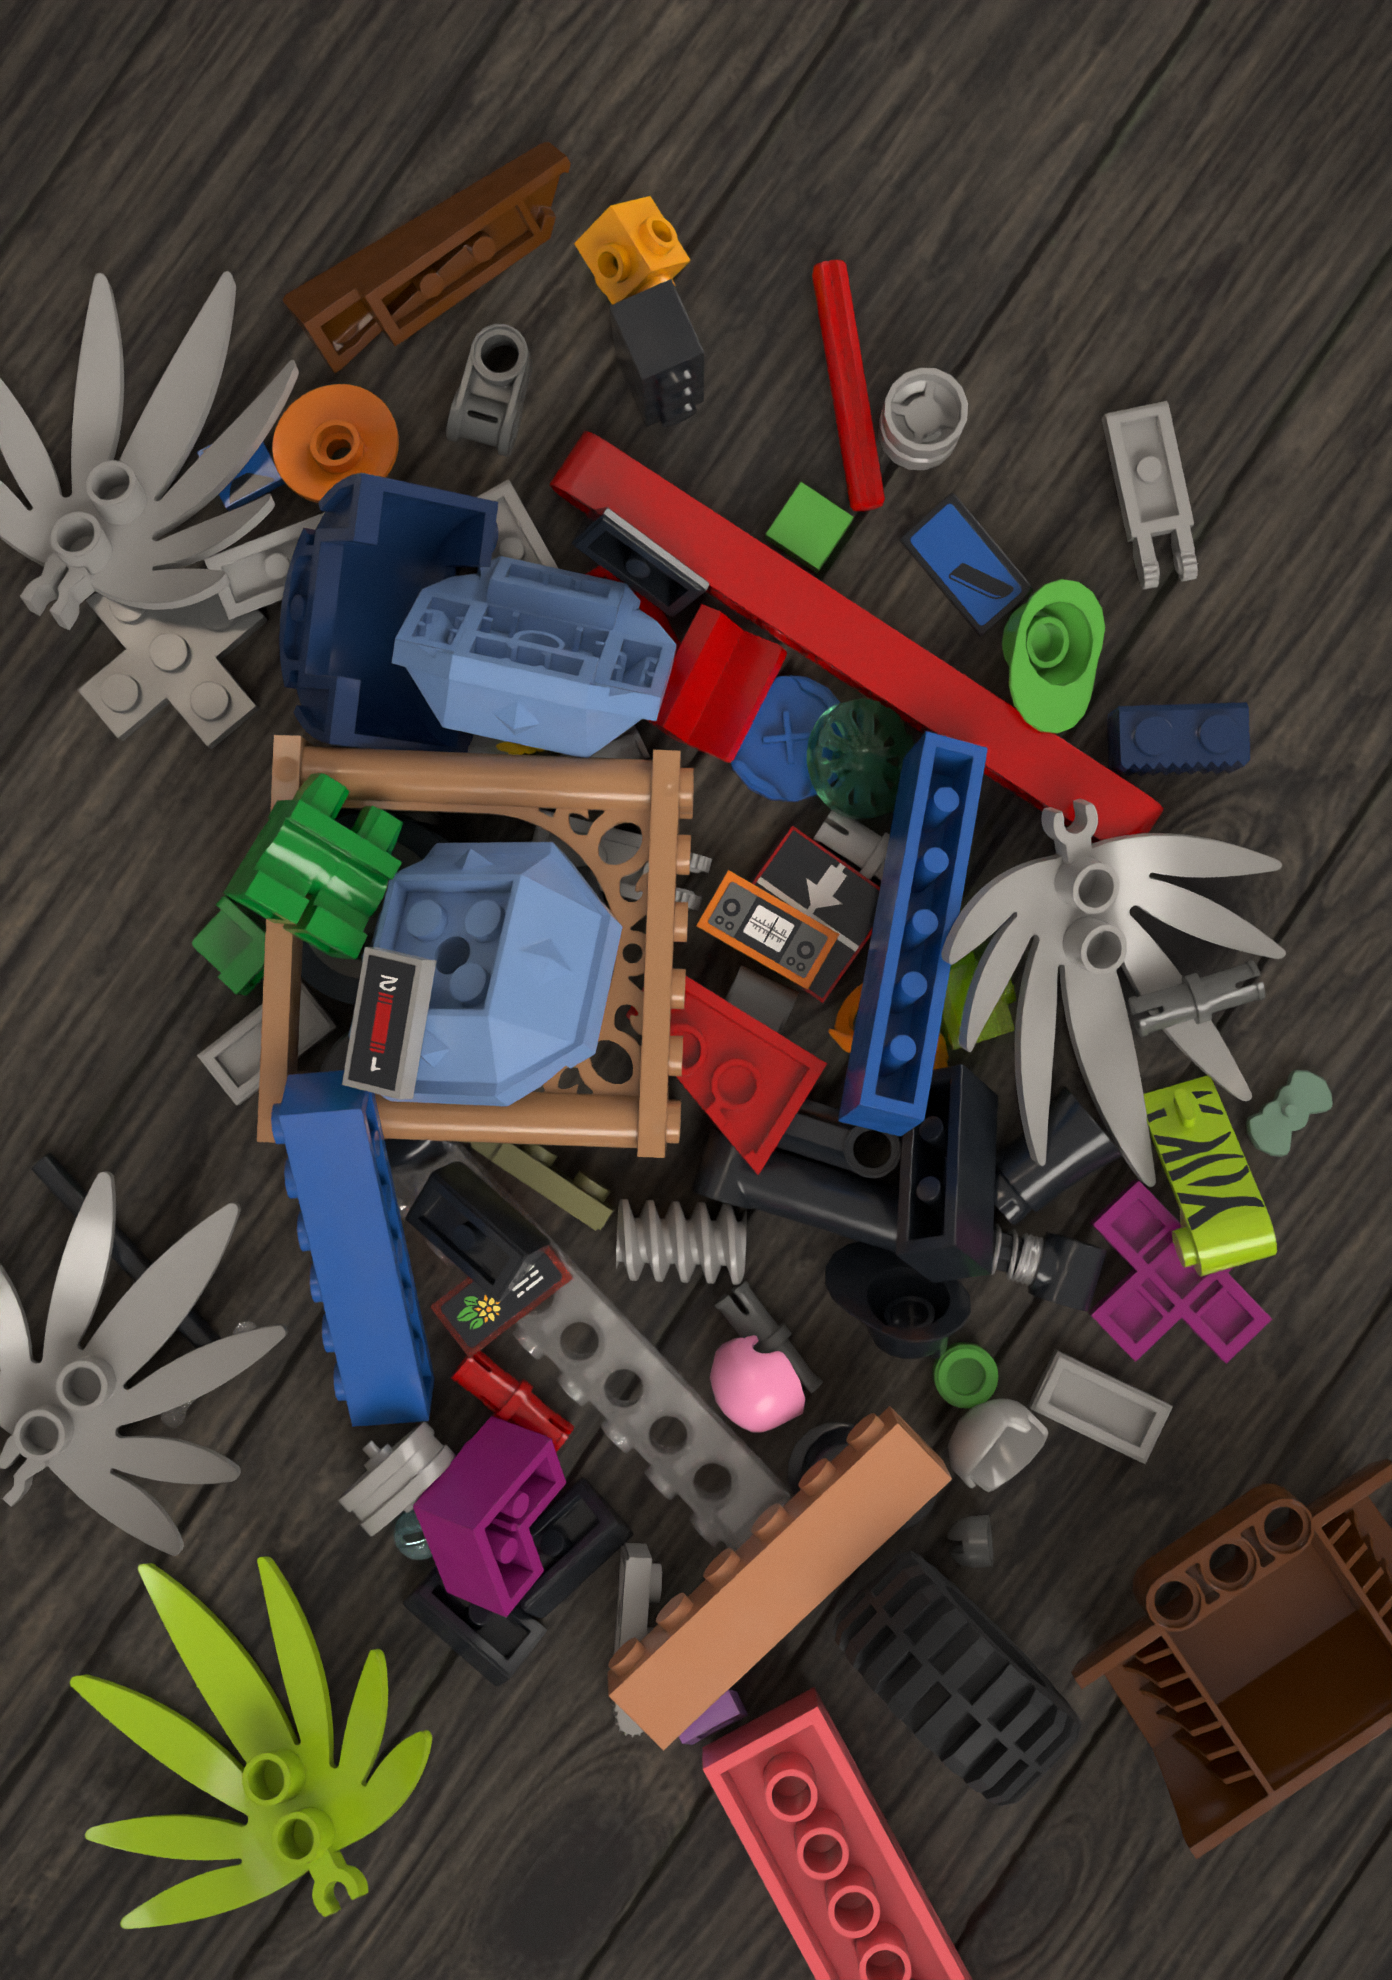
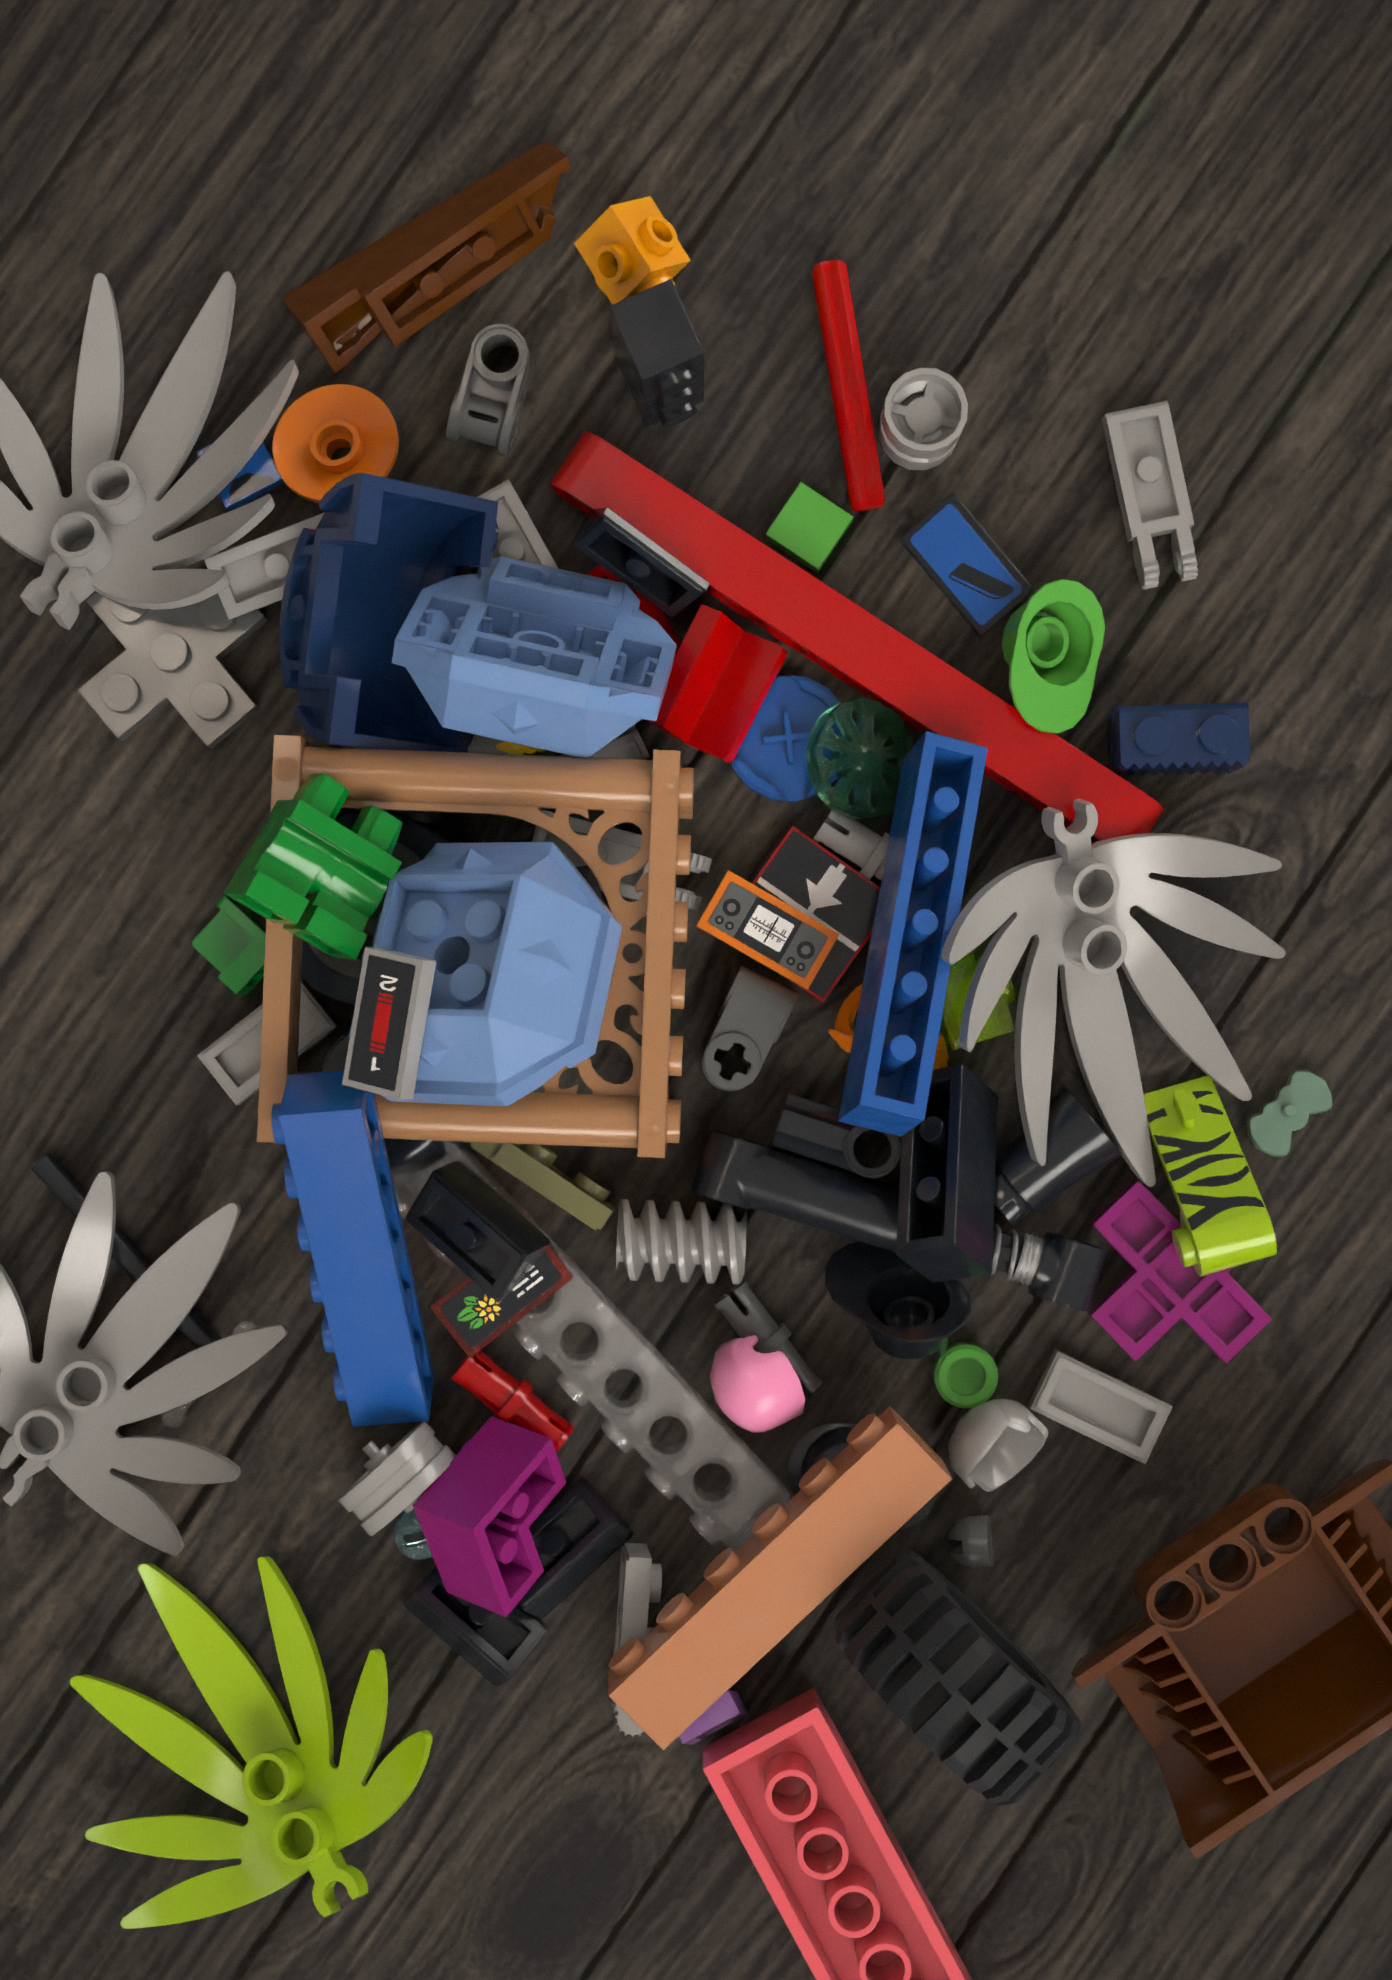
red wing [626,976,827,1175] -> none
dark grey pin [1128,960,1265,1037] -> none

